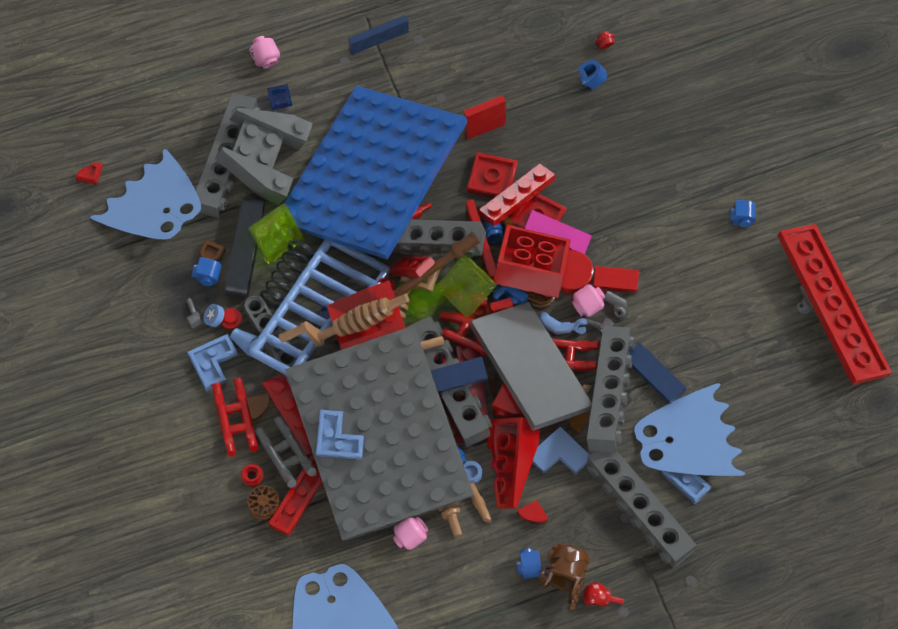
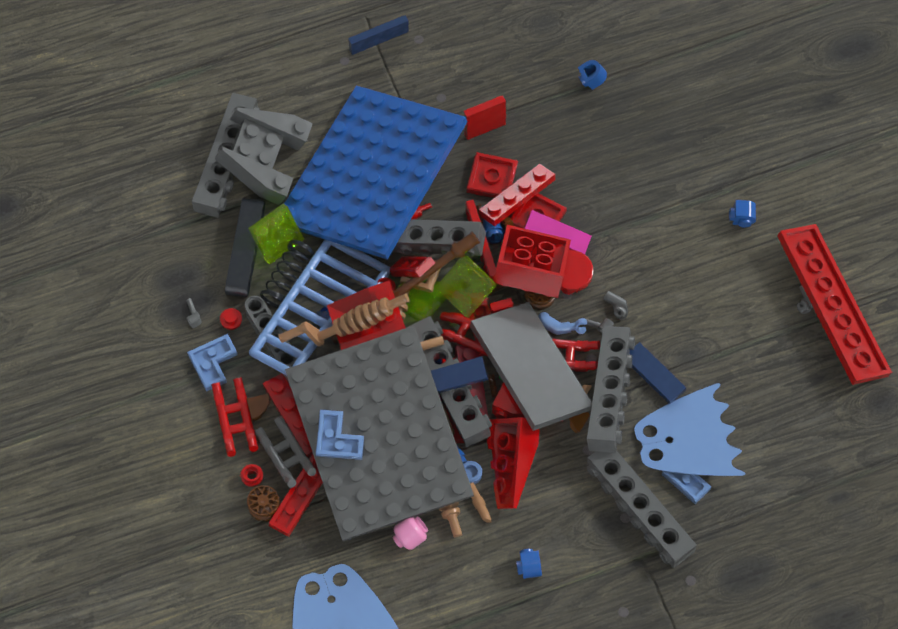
red tile [76,162,103,185] -> none
medium blue piece [90,149,201,239] -> none
blue plate [192,257,222,286] -> none
reddish brown tile [200,240,226,262] -> none
medium blue tile [204,304,224,327] -> none
medium blue cone [230,328,264,356] -> none
bright pink head [249,36,280,69] -> none
clear blue plate [267,84,292,110] -> none
blue bracket [492,285,528,307] -> none
red tile [517,500,548,524] -> none
medium blue tile [532,427,590,475] -> none
reddish brown helmet [538,543,590,611] -> none
bright pink head [571,284,605,317] -> none
red piece [583,582,624,607] -> none
red tile [593,266,639,293] -> none
red plate [595,31,615,49] -> none

